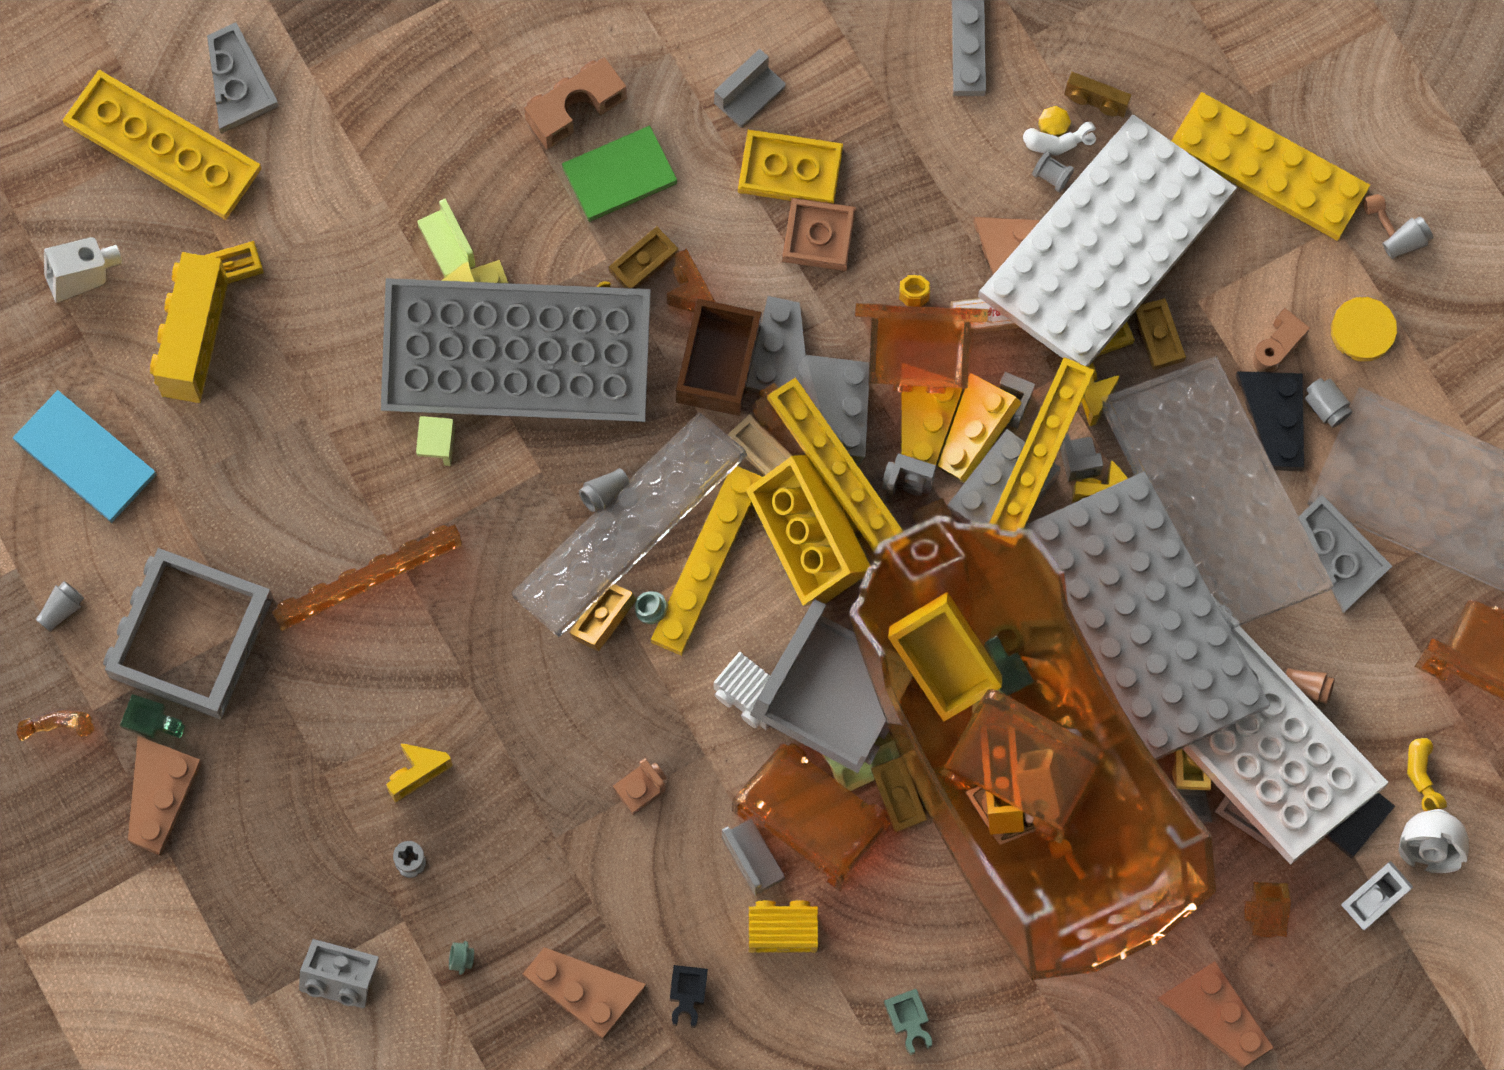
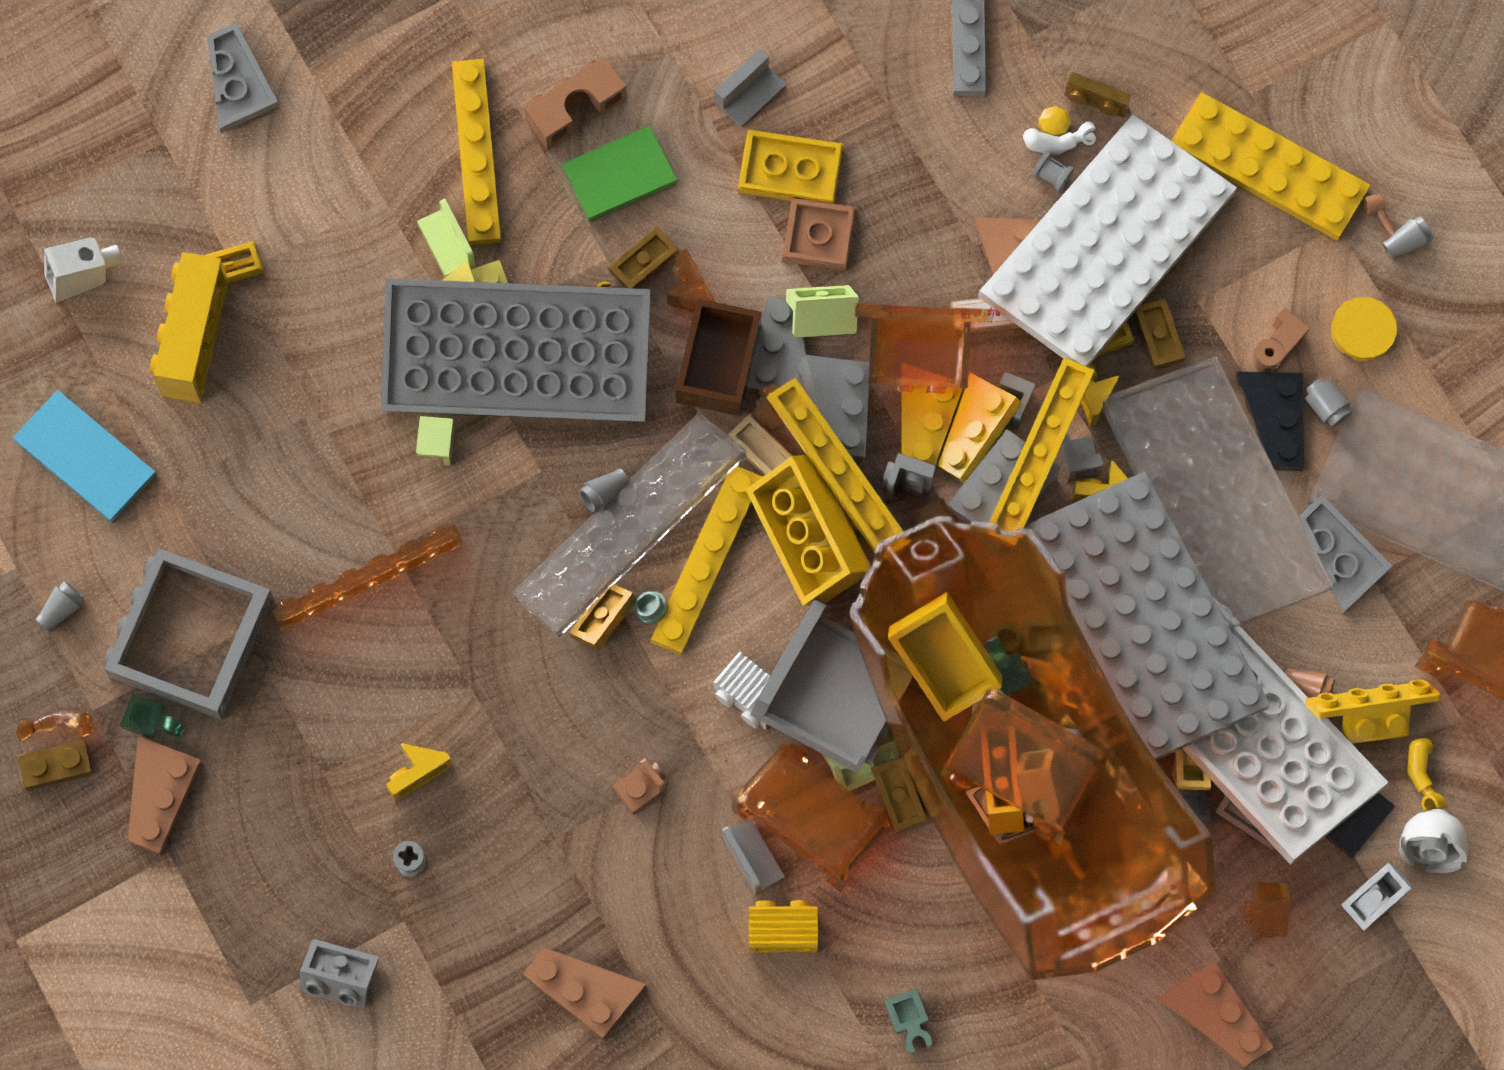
yellow plate [63,70,262,220] -> none
sand green plate [449,941,474,975] -> none
black plate [670,965,708,1028] -> none
yellow tile [899,275,930,307] -> none
none -> pearl gold plate [18,739,93,791]
none -> yellow plate [452,59,501,246]
none -> yellowish green panel [786,285,859,338]
none -> yellow bracket [1305,679,1441,744]

